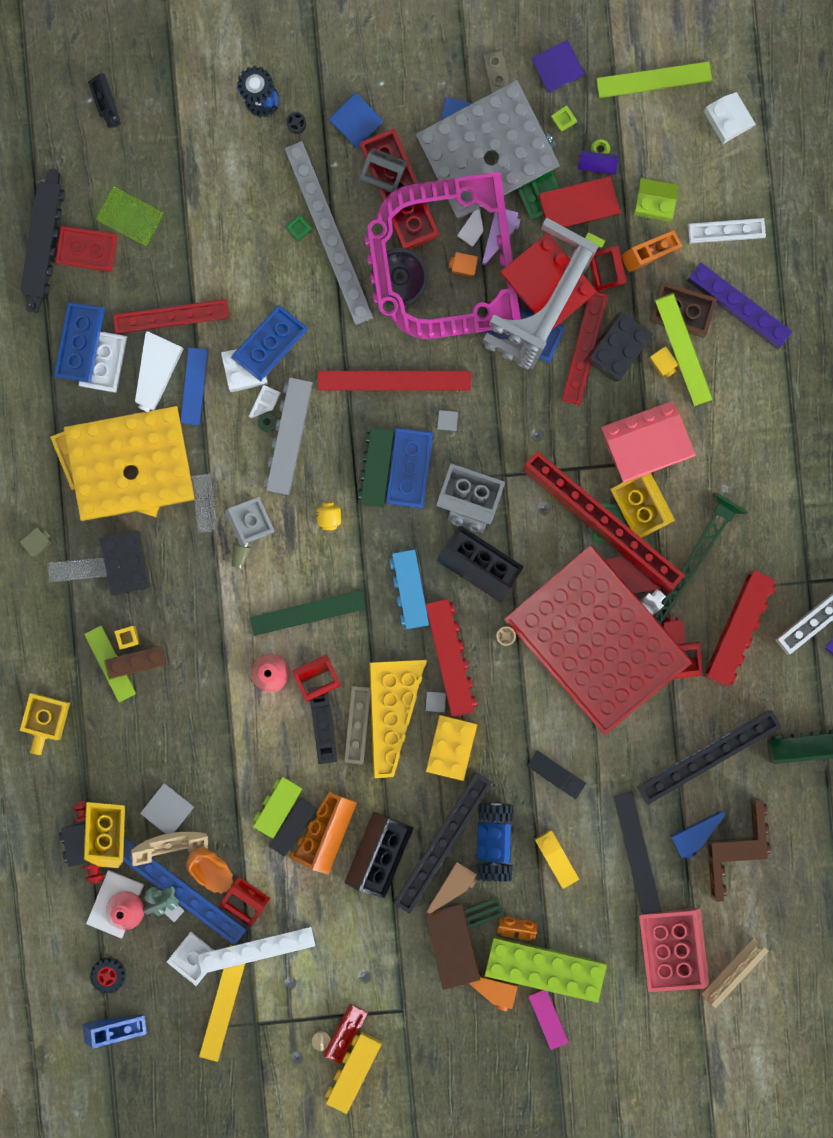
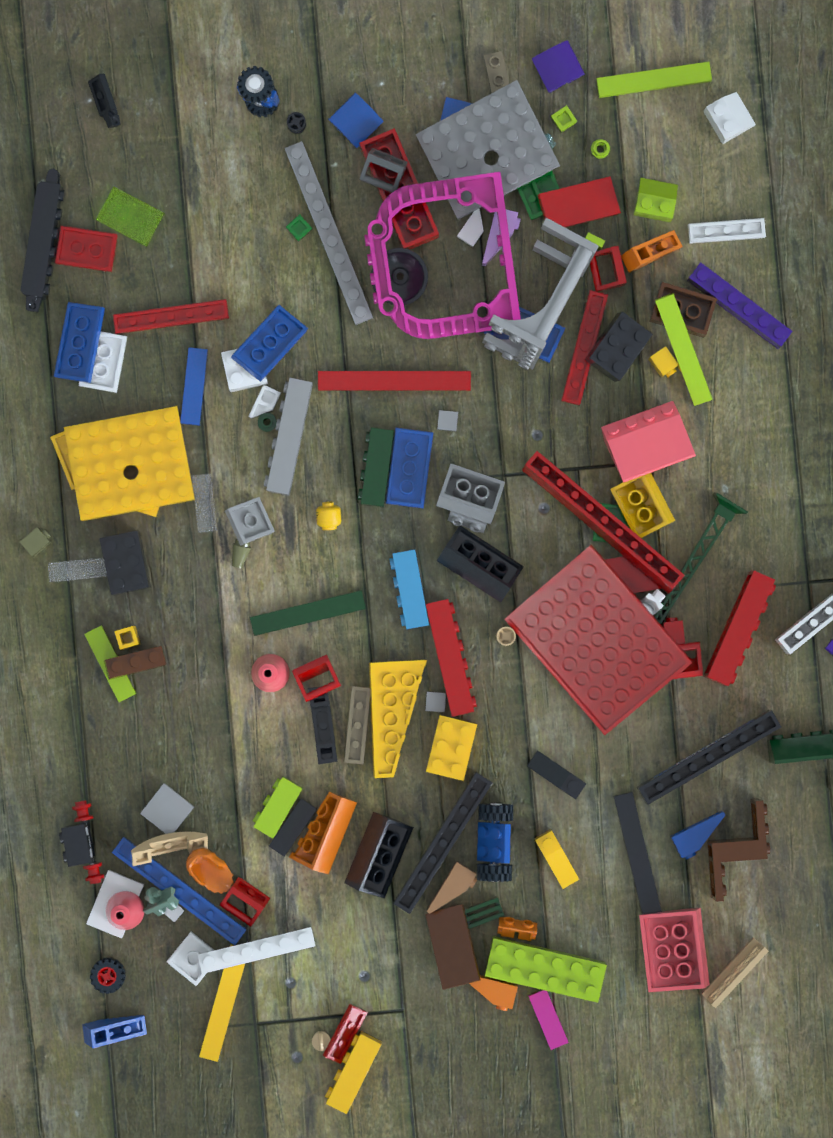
yellow brick [20,693,70,755] -> none
yellow slope [84,802,125,868] -> none
white slope [135,331,183,412] -> none
orange brick [449,252,478,278] -> none
red slope [500,233,597,329] -> none
dark purple tile [578,150,619,174] -> none

